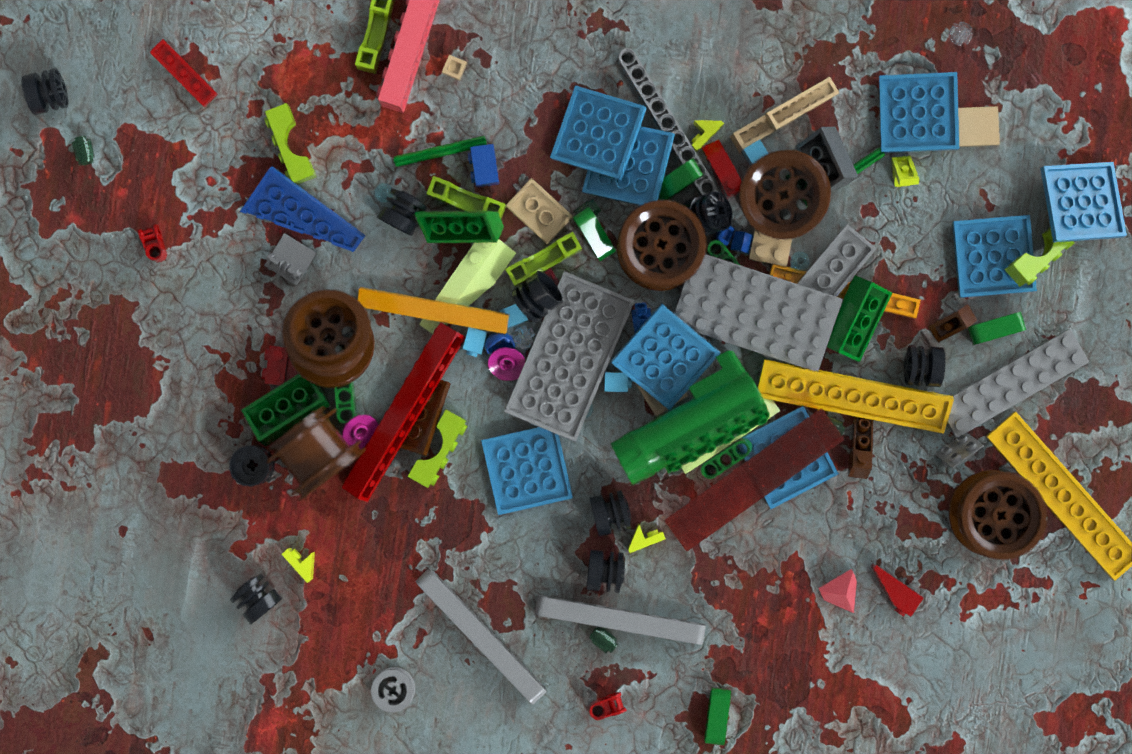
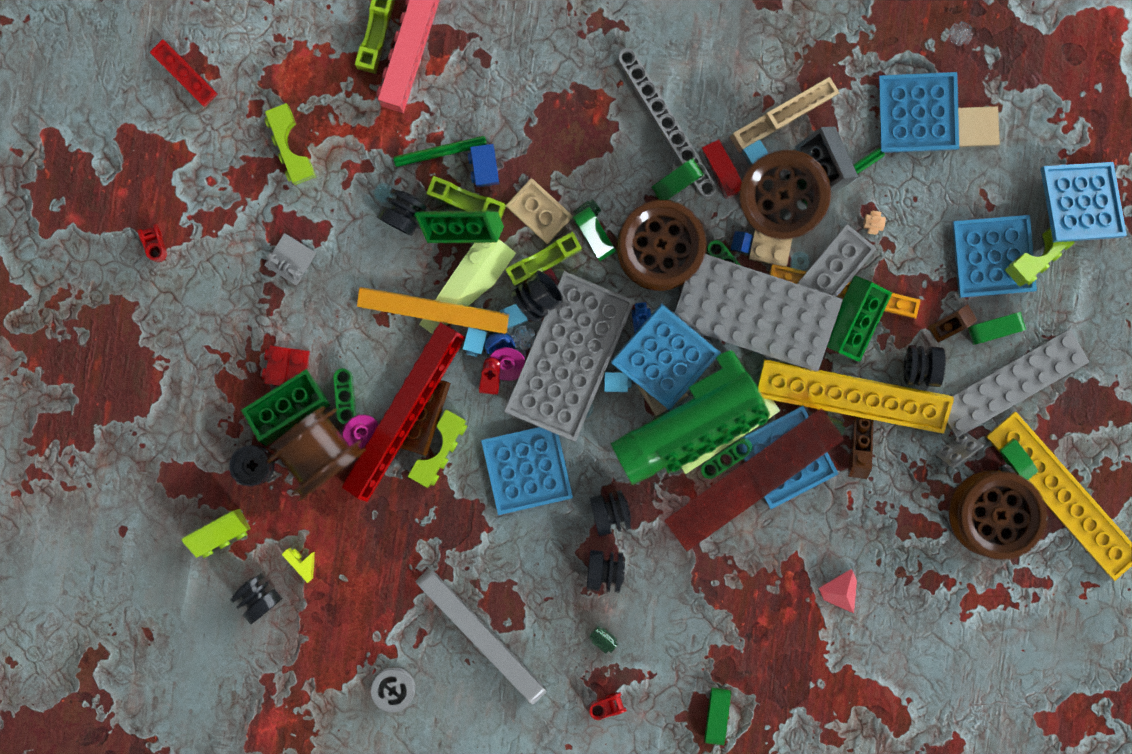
black wheel [21,68,69,115] -> none
clear green brick [72,136,95,166] -> none
blue wing [240,166,366,252] -> none
reddish brown wheel [282,289,375,388] -> none
tan plate [442,55,467,81] -> none
light grey beam [535,595,706,644] -> none
dark azure plate [550,85,647,181] -> none
dark azure plate [582,126,675,206] -> none
neon yellow slope [628,524,665,553] -> none
black wheel [683,191,733,236] -> none
neon yellow slope [691,120,724,152] -> none
blue slope [712,226,735,246] -> none
red slope [871,563,924,617] -> none
neon yellow slope [891,156,919,187] -> none
none -> lime slope [181,509,251,559]
none -> red piece [479,357,500,395]
none -> light nougat gear [863,210,886,235]
none -> green slope [999,438,1038,480]

